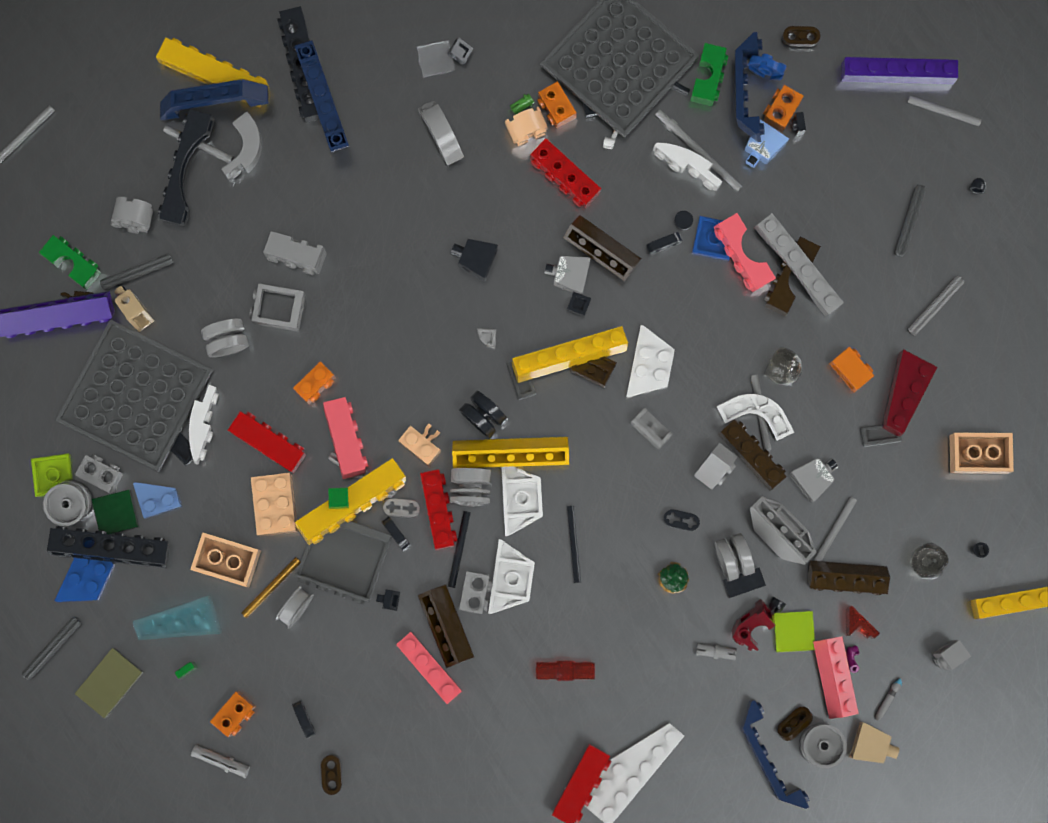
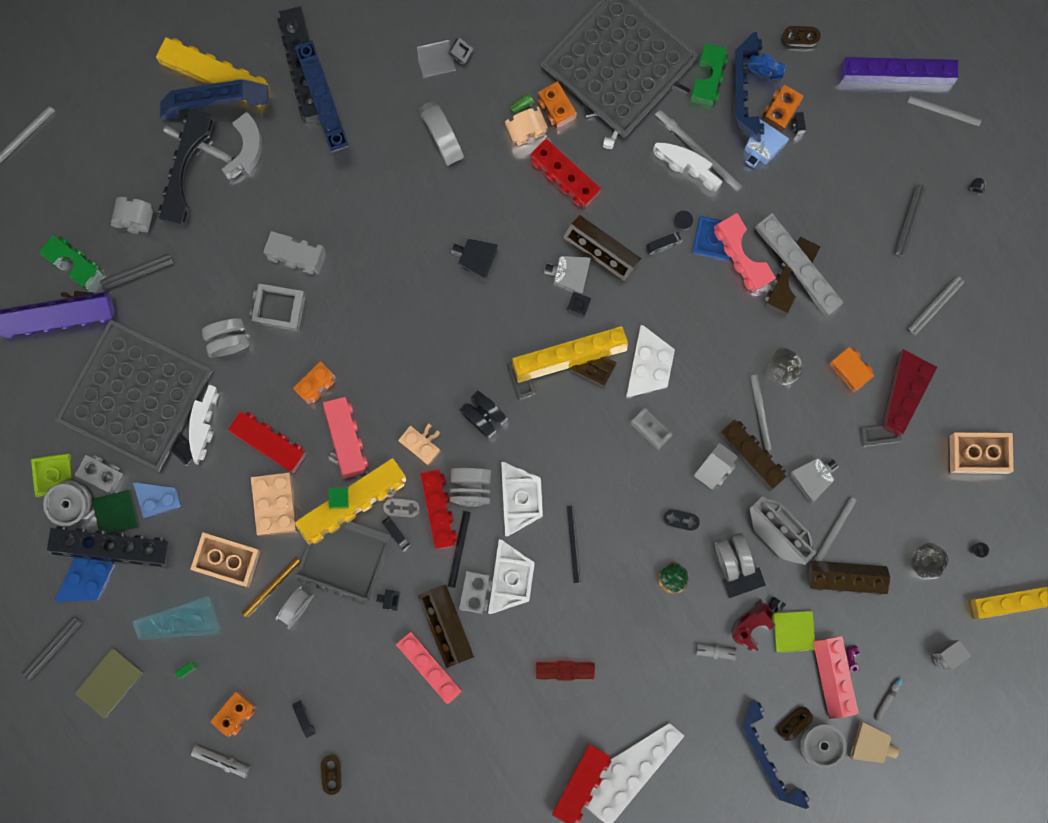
tan torso [114,286,154,332] -> none
yellow brick [452,437,569,468] -> none
light grey tile [477,328,496,349] -> none
white plate [717,394,794,441] -> none
clear red slope [846,606,880,639] -> none

